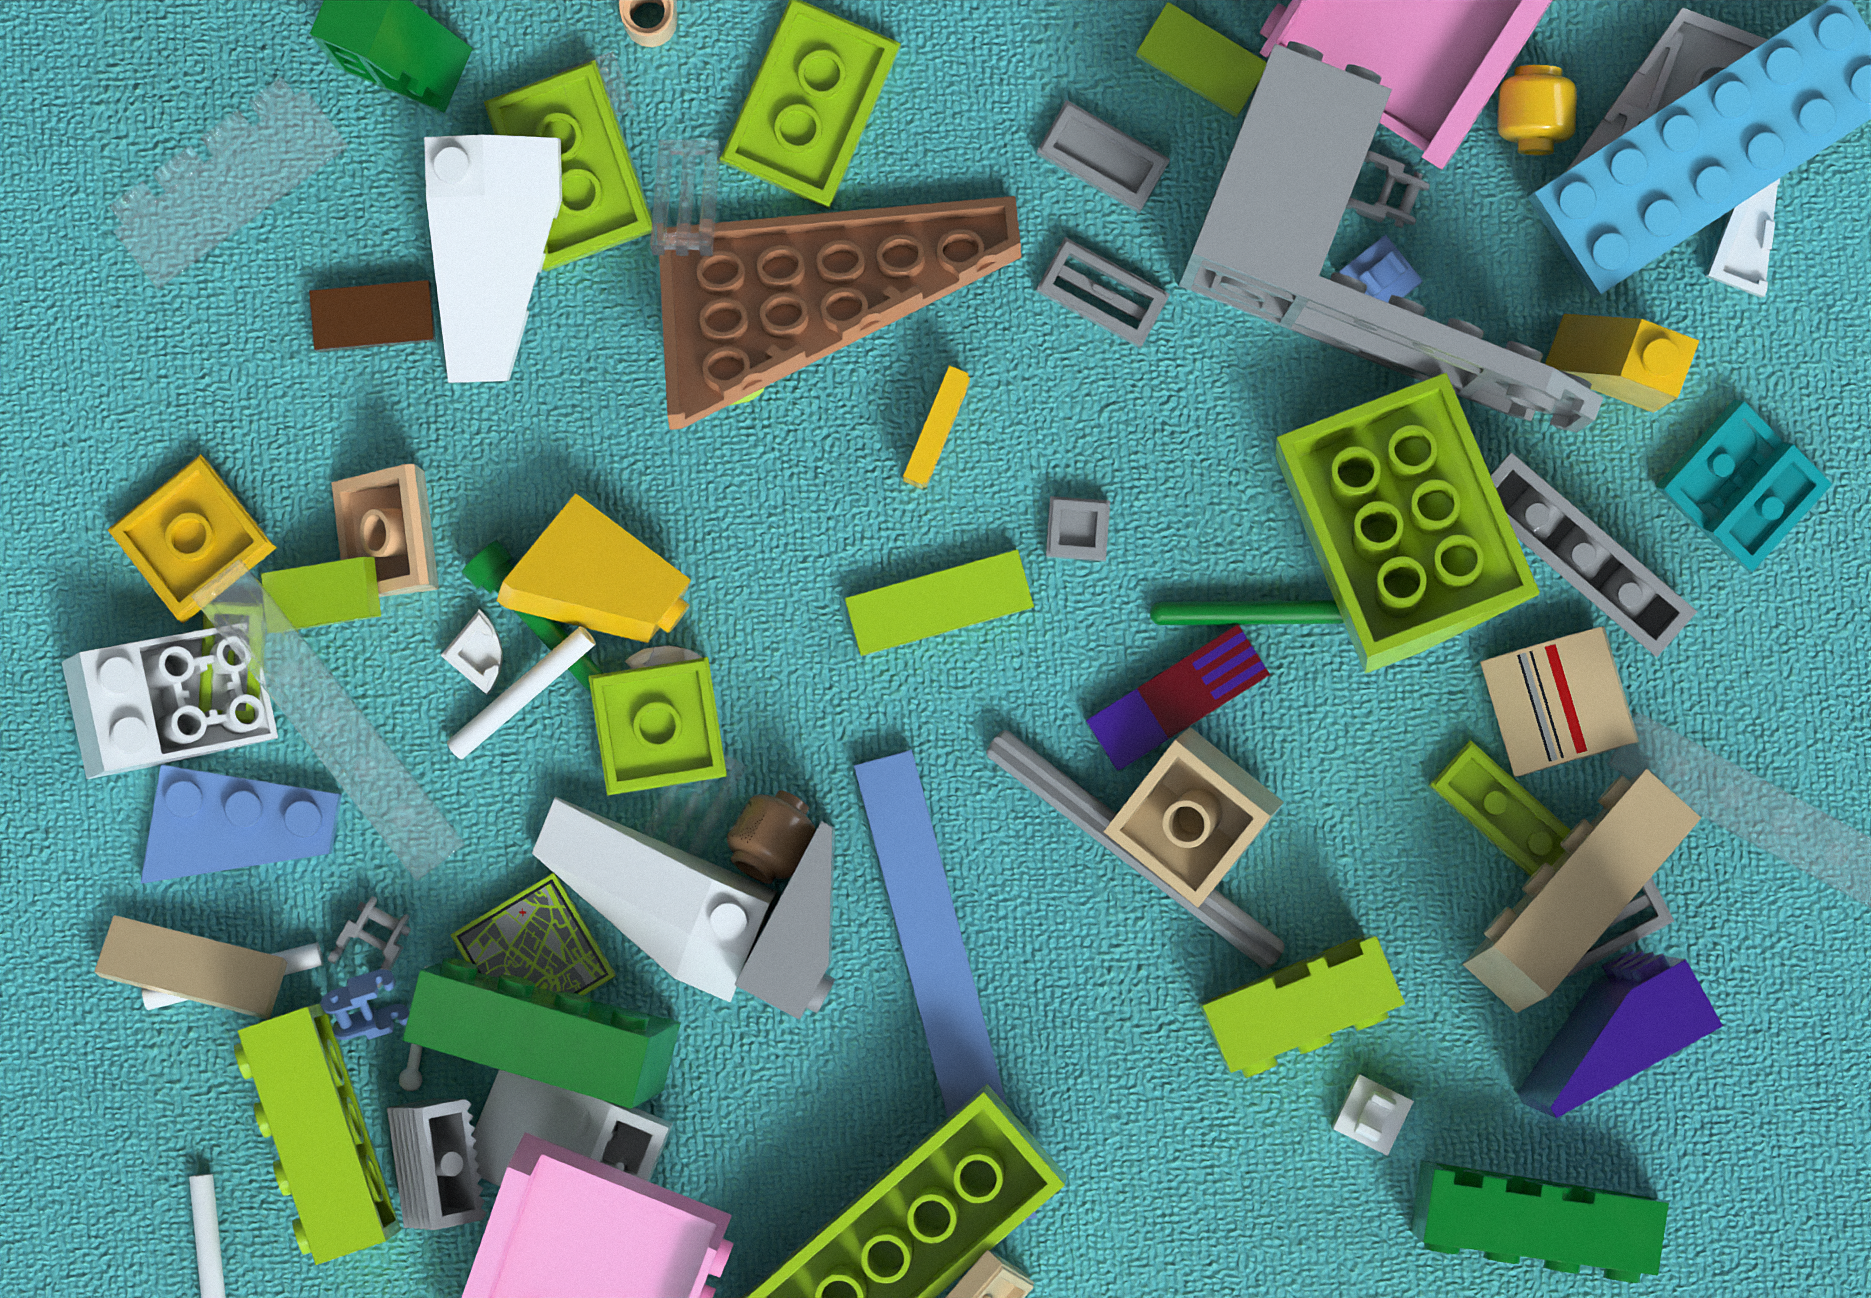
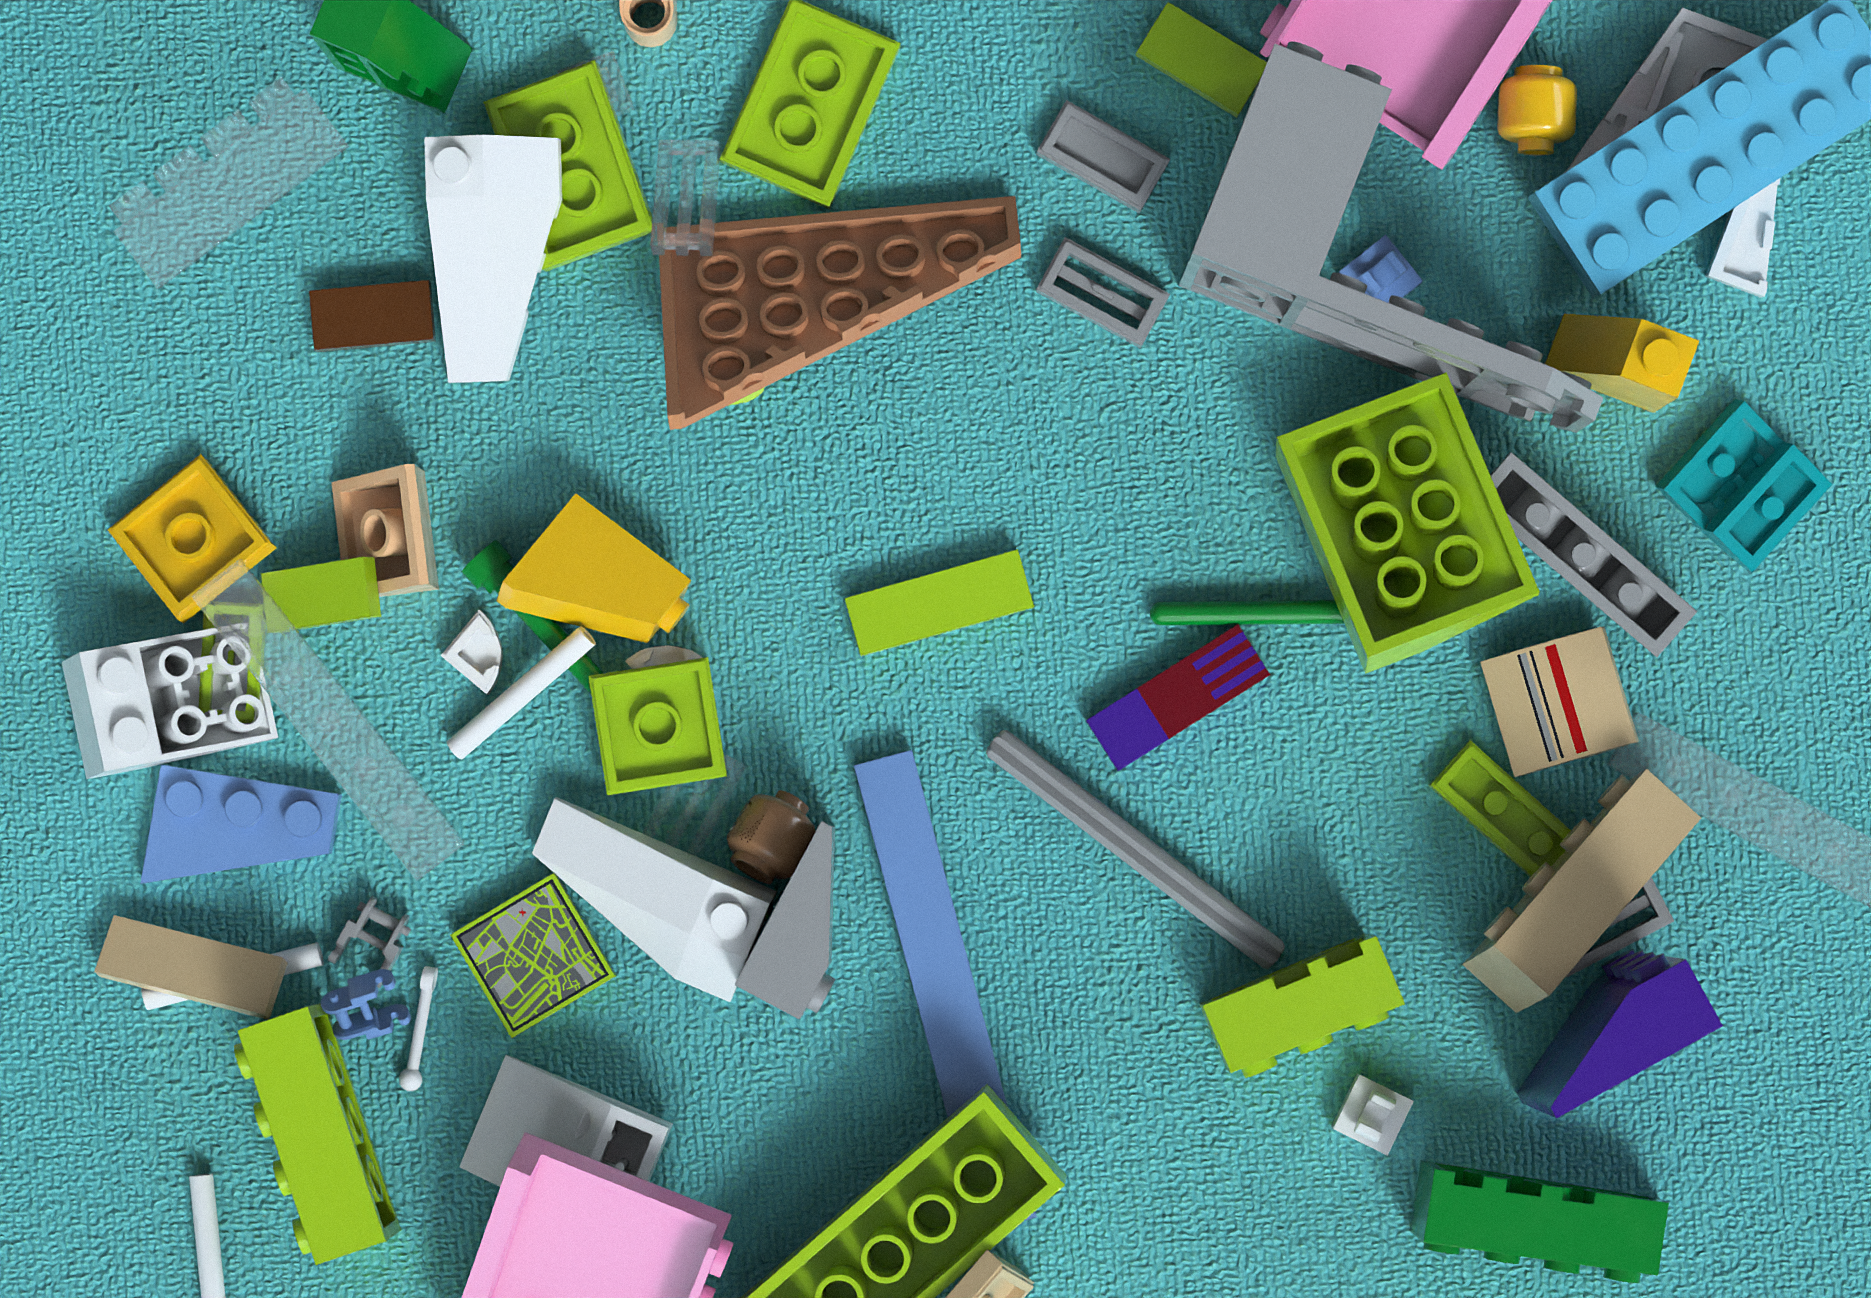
light grey brick [387,1098,487,1230] -> none
green wedge [403,958,681,1109] -> none
yellow tile [903,365,970,490] -> none
light grey tile [1046,496,1110,562] -> none
tan slope [1103,727,1284,908] -> none
light grey piece [1346,151,1430,228] -> none

